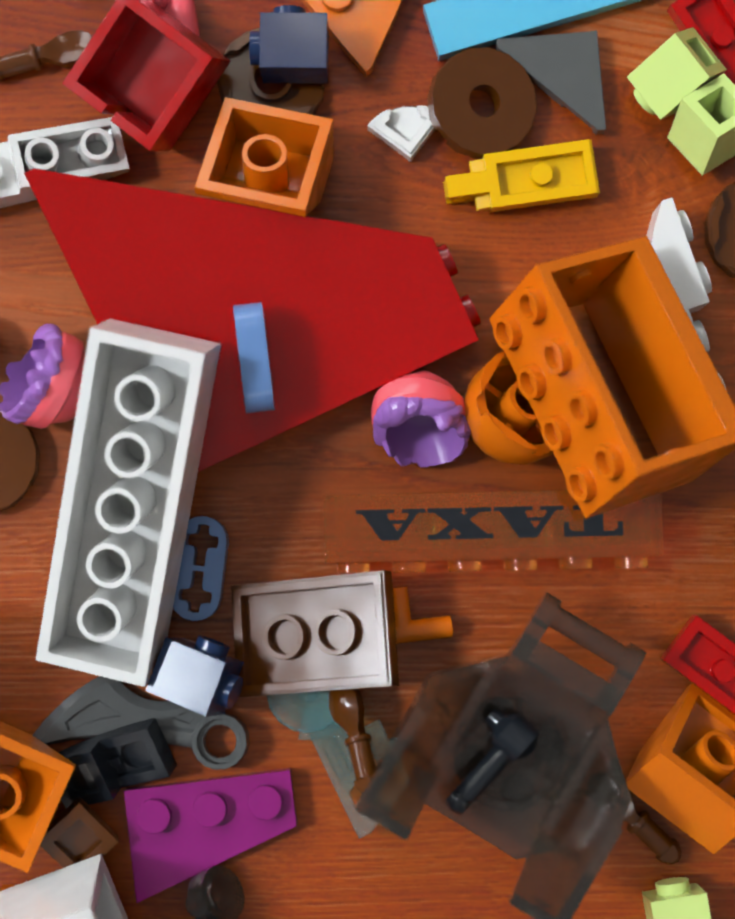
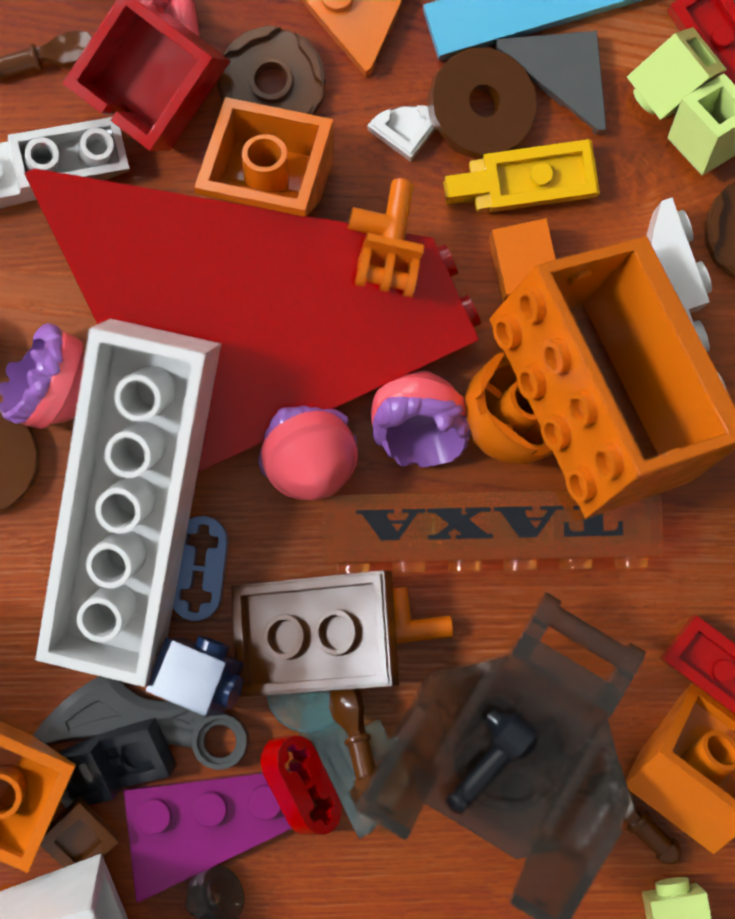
medium blue beam [233,302,274,414] -> none
dark blue brick [249,5,329,84] -> none
none -> coral hair [258,406,358,501]
none -> red beam [261,735,342,835]
none -> orange arm [348,178,424,298]
none -> orange brick [488,218,556,303]

